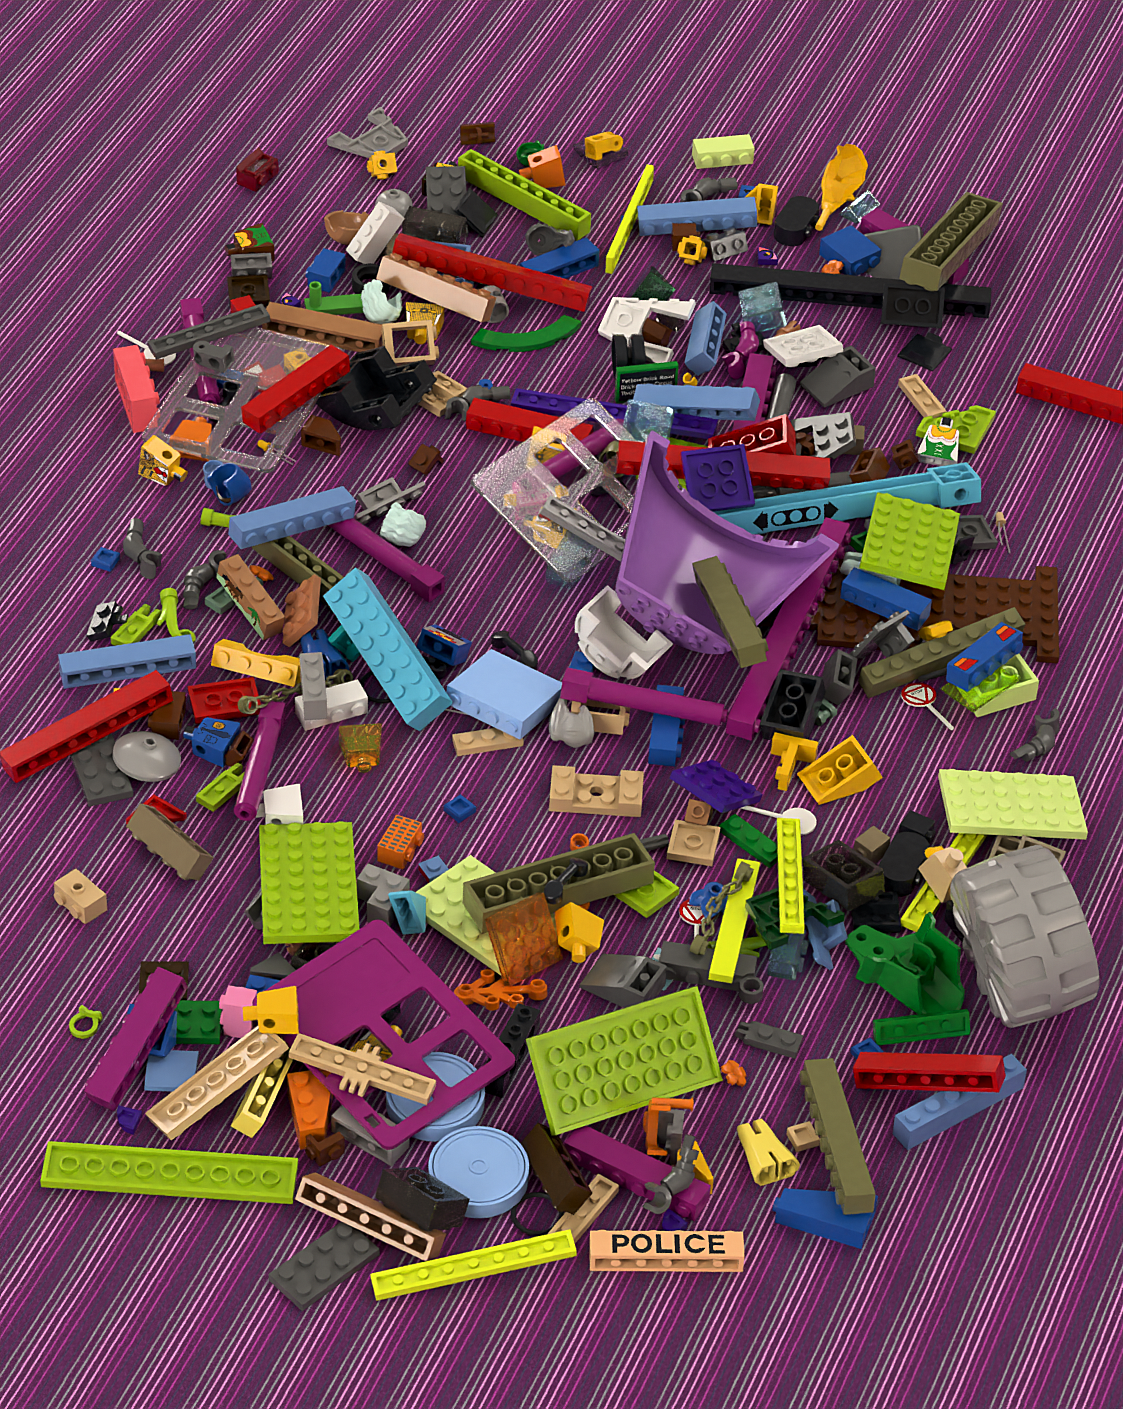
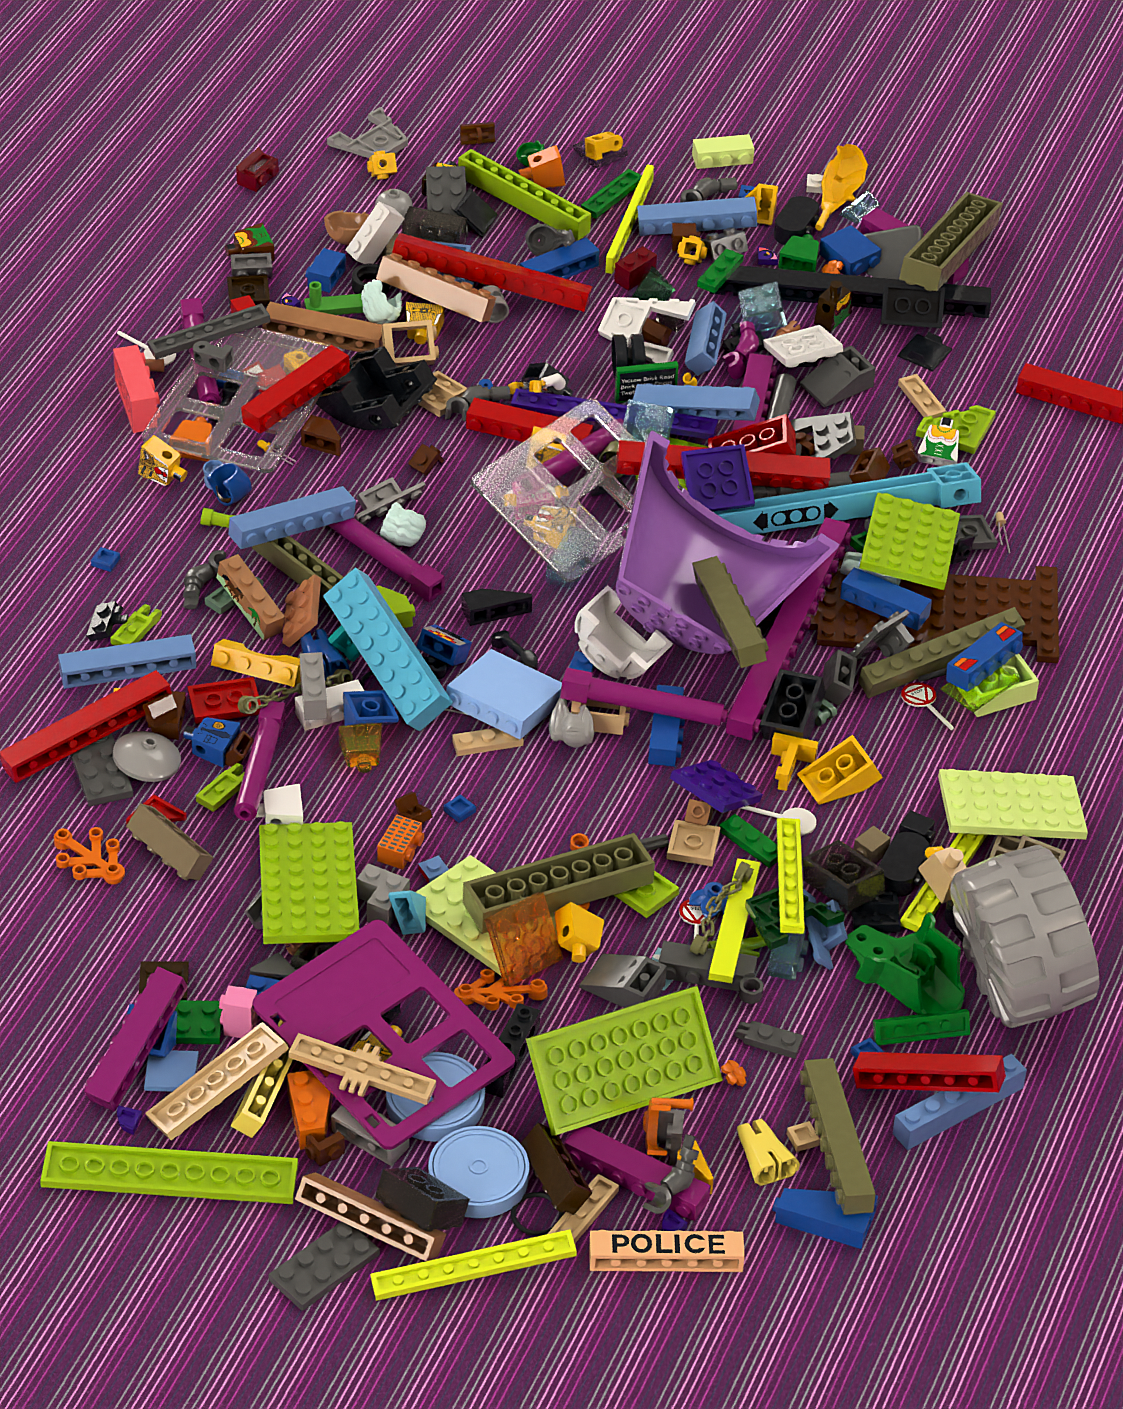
tan brick [54,869,107,924] -> none
lime piece [69,1005,103,1039] -> none
dark grey piece [123,518,162,579] -> none
lime plant [157,588,196,642] -> none
yellow torso [243,986,299,1034] -> none
orange plant [249,565,274,581] -> none
green tile [471,315,582,352] -> none
light grey tile [540,495,625,562] -> none
black bar [543,858,588,904] -> none
tan piece [549,765,644,817] -> none
yellow slope [919,621,953,641] -> none
dark grey piece [1010,708,1060,762] -> none
none -> orange plant [54,827,125,884]
none -> reddish brown piece [142,694,177,729]
none -> blue slope [343,690,399,727]
none -> lime slope [376,585,416,628]
none -> reddish brown bracket [394,792,433,825]
none -> black slope [461,588,532,626]
none -> torso [508,362,573,397]
none -> green plate [581,169,642,219]
none -> dark red brick [614,246,657,291]
none -> green plate [697,249,744,293]
none -> green torso [778,234,819,272]
none -> white plate [806,174,823,193]
none -> dark brown torso [814,280,852,332]

